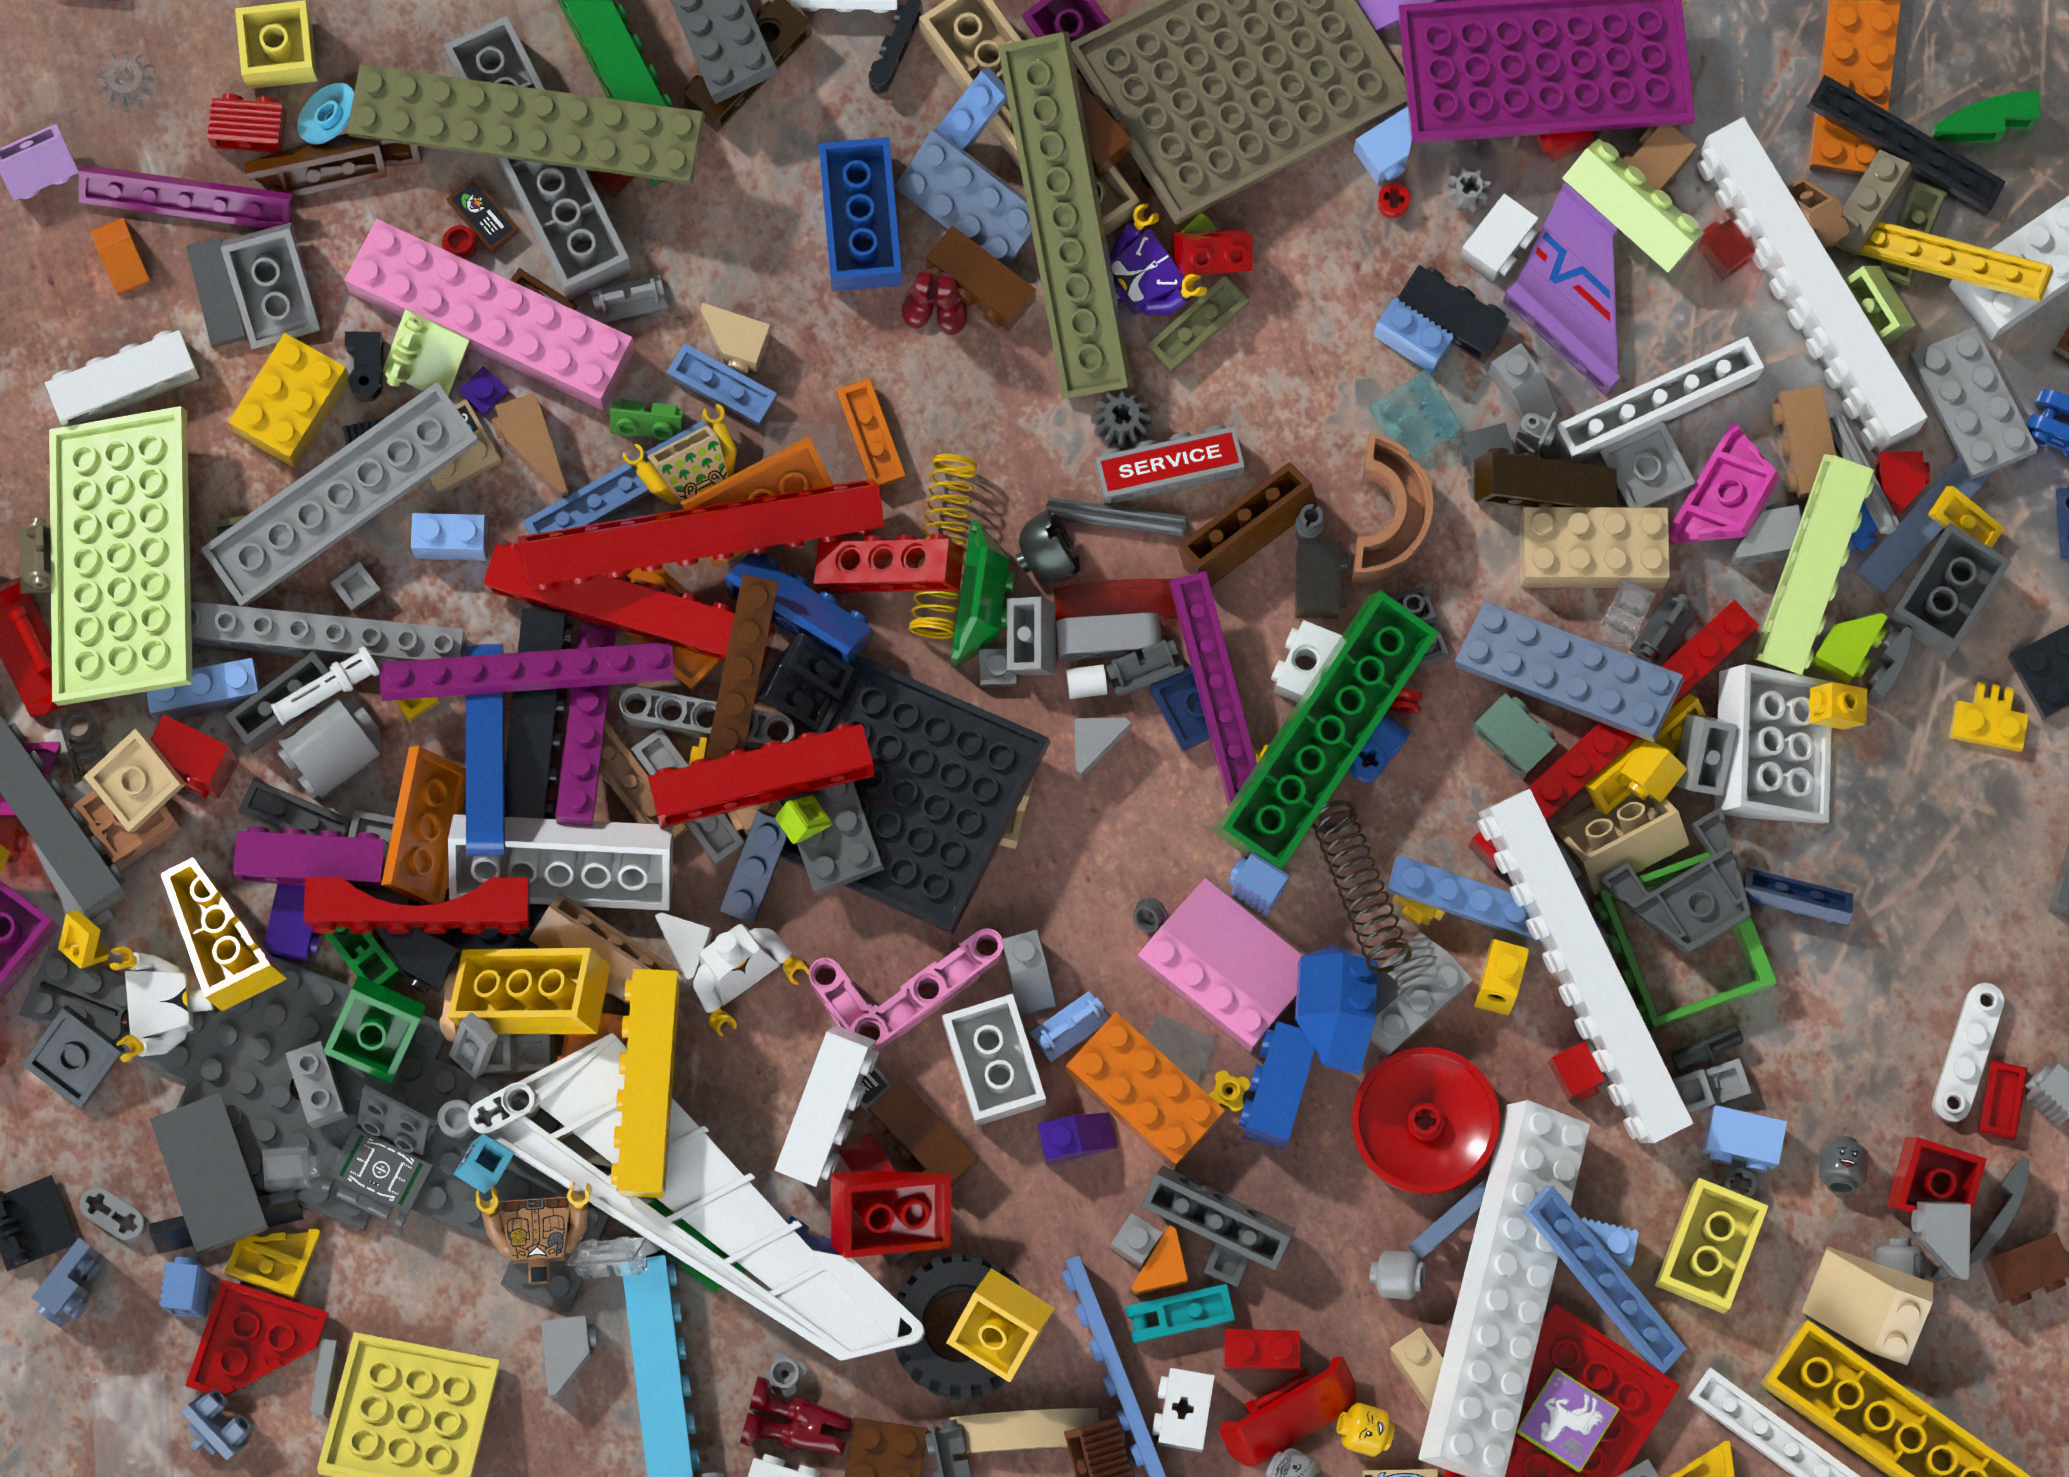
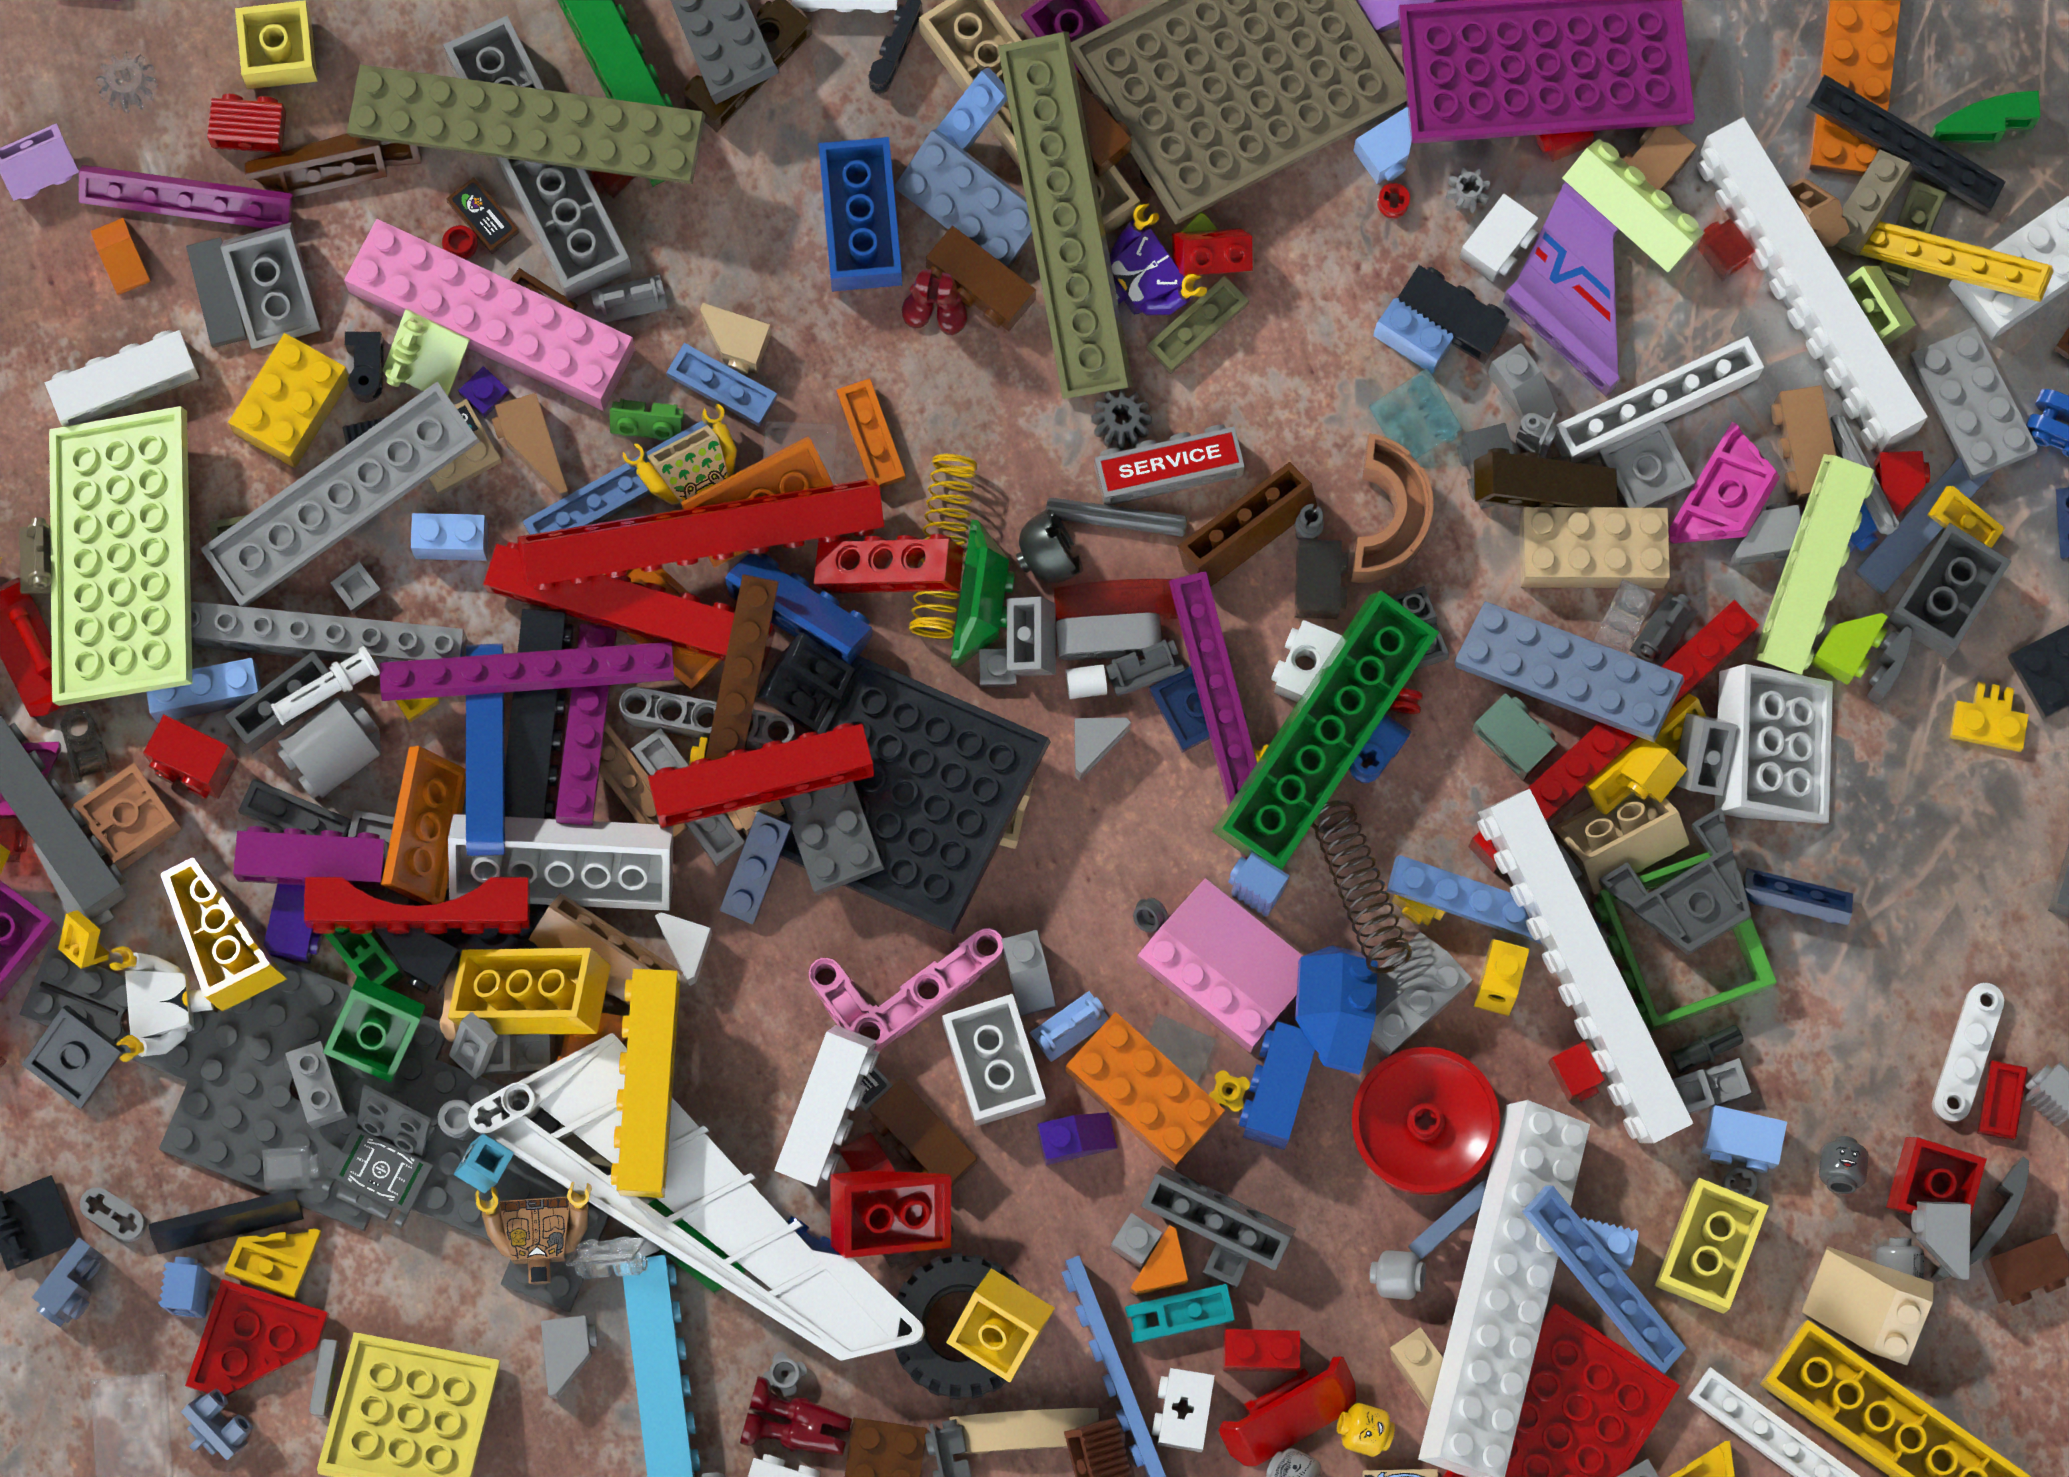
tan plate [84,728,186,832] -> none
dark grey tile [150,1092,269,1256] -> none
medium azure dish [297,83,355,144] -> none
white torso [693,924,809,1037] -> none
lime slope [776,795,832,844] -> none
tile [1516,1368,1619,1473] -> none
yellow brick [1808,682,1867,730] -> none

